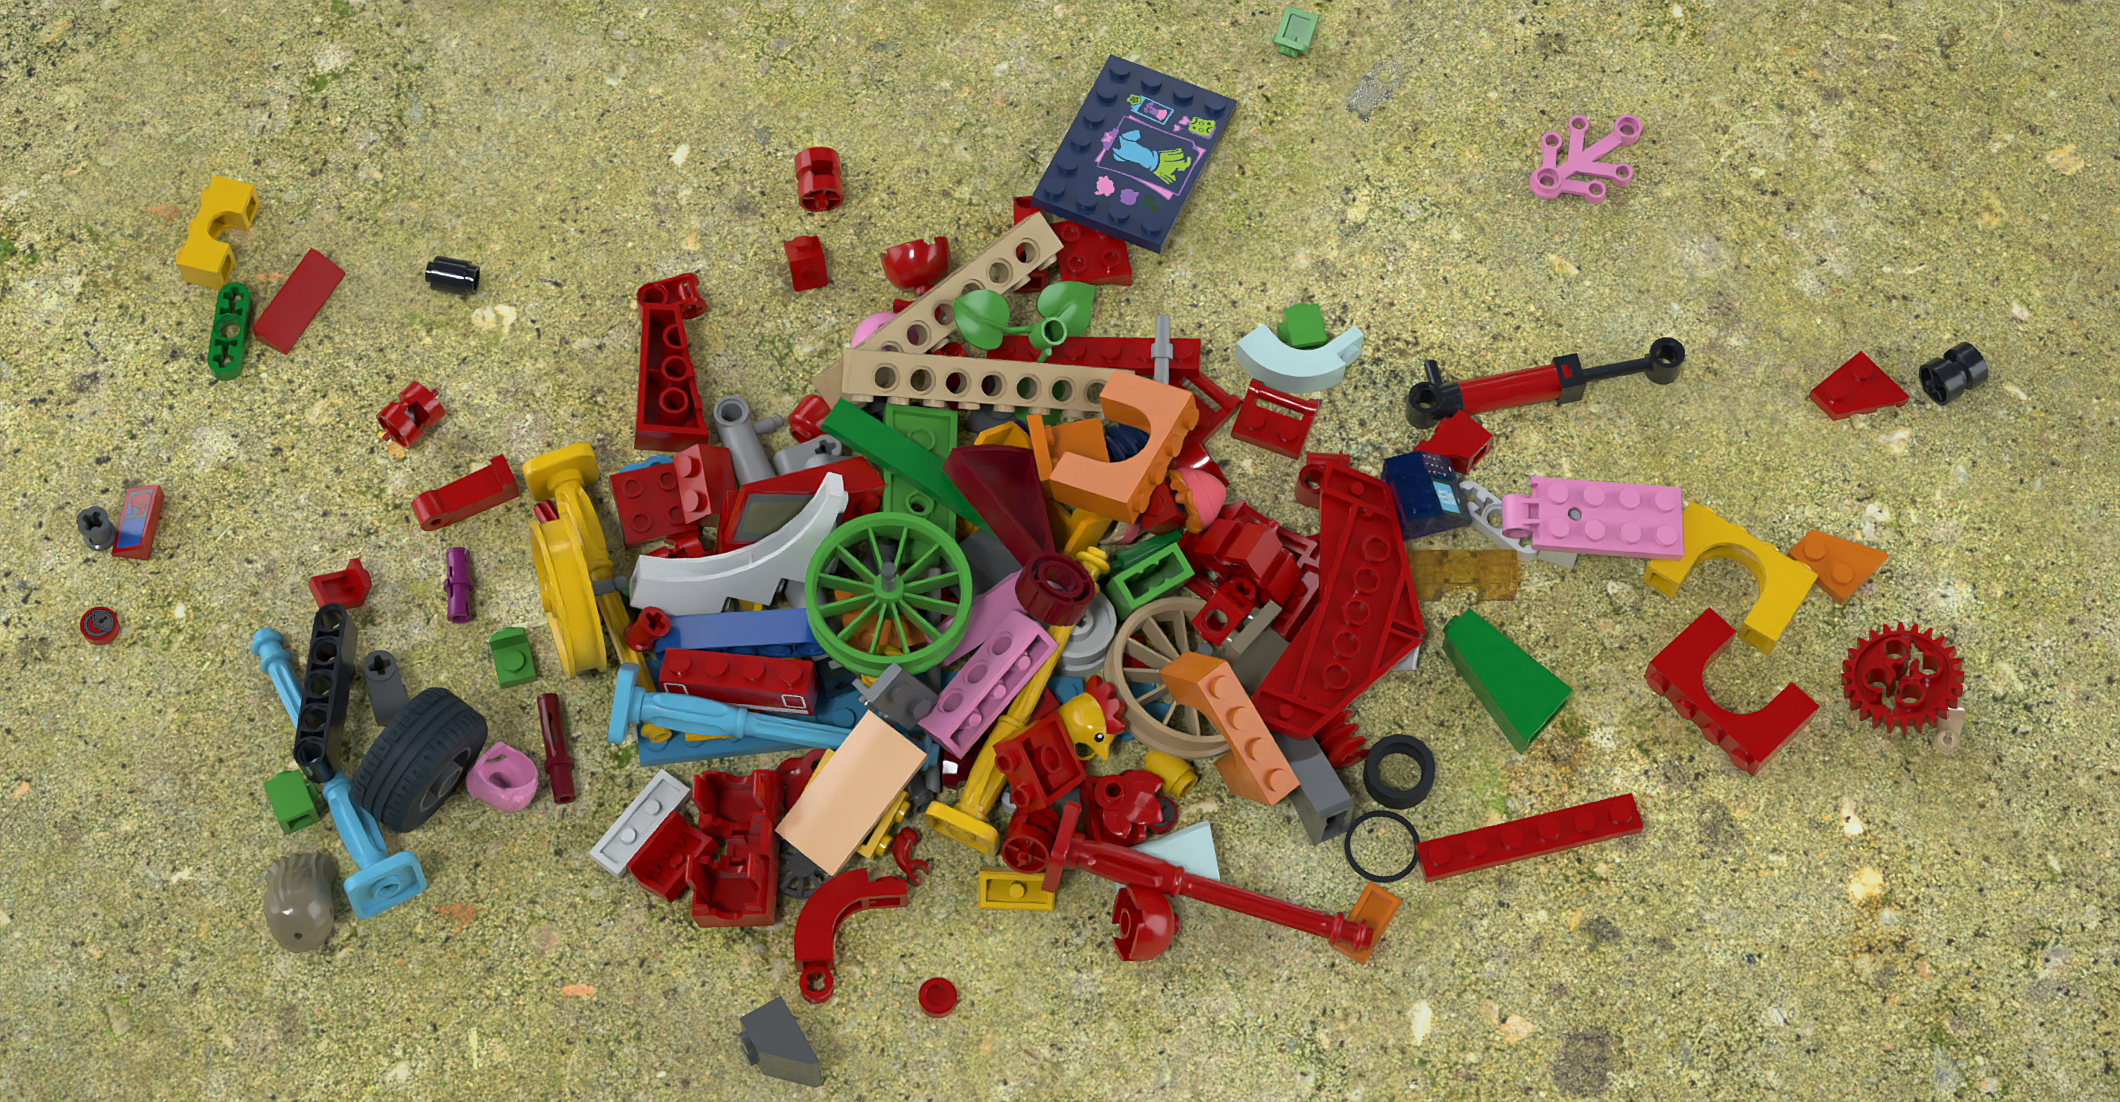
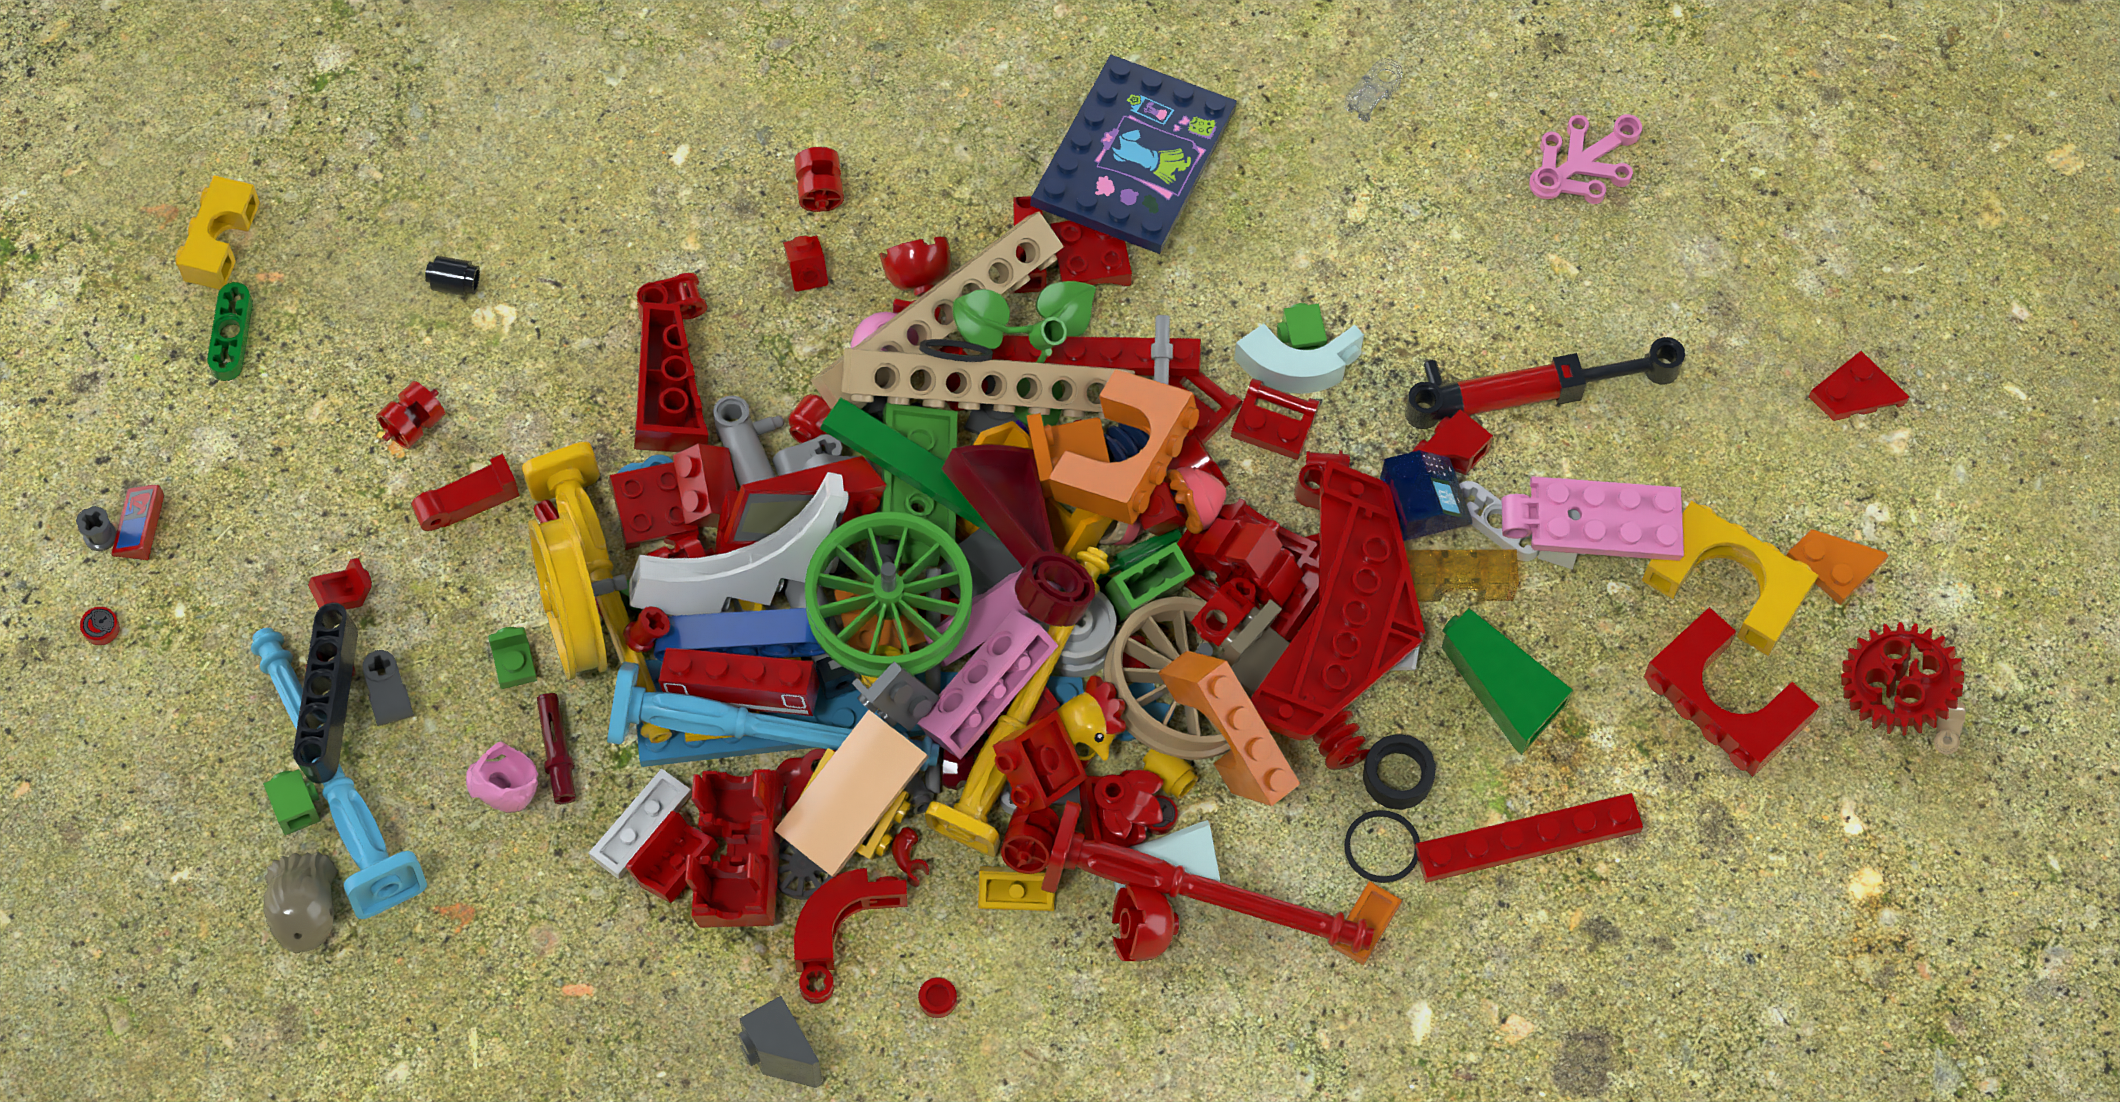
red slope [253,248,345,355] -> none
black wheel [351,687,488,833] -> none
magenta pin [443,547,473,624] -> none
dark grey slope [1268,729,1355,846] -> none
bright green bracket [1272,5,1320,58] -> none
black wheel [1919,342,1988,406] -> none
none -> black piece [919,339,993,362]

